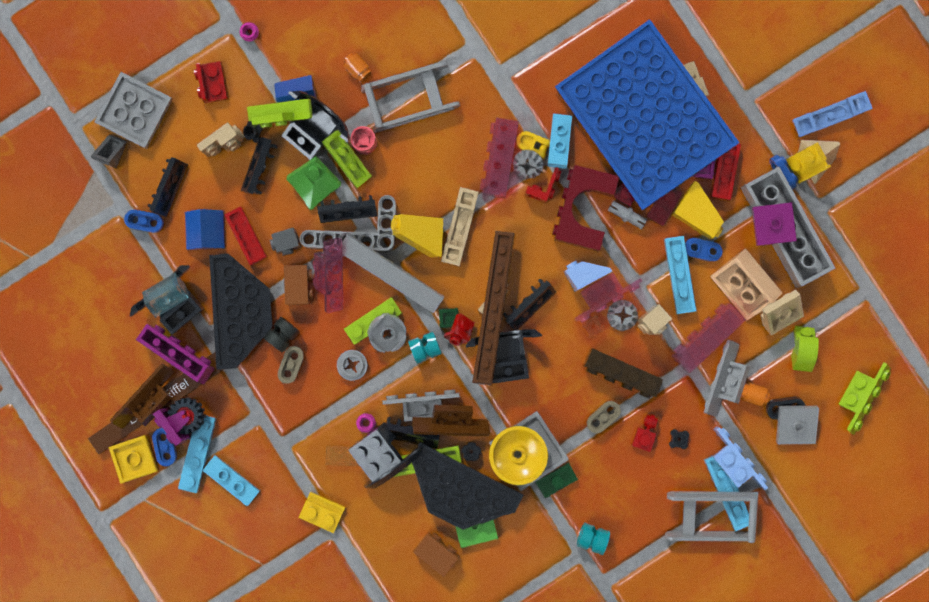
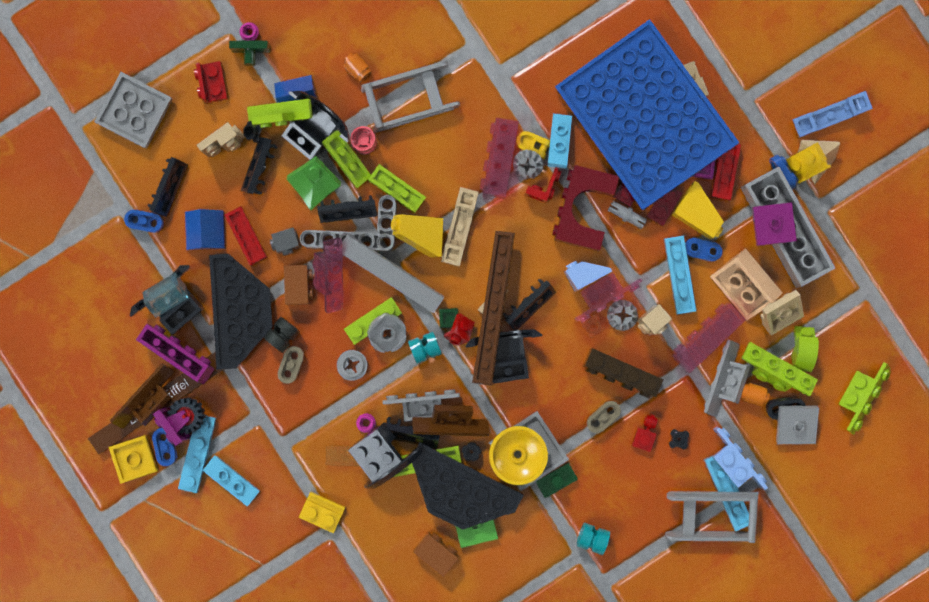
dark grey slope [91,135,127,169] -> none
none -> dark green tile [229,41,270,66]
none -> lime plate [368,164,426,214]
none -> lime bracket [741,342,818,397]

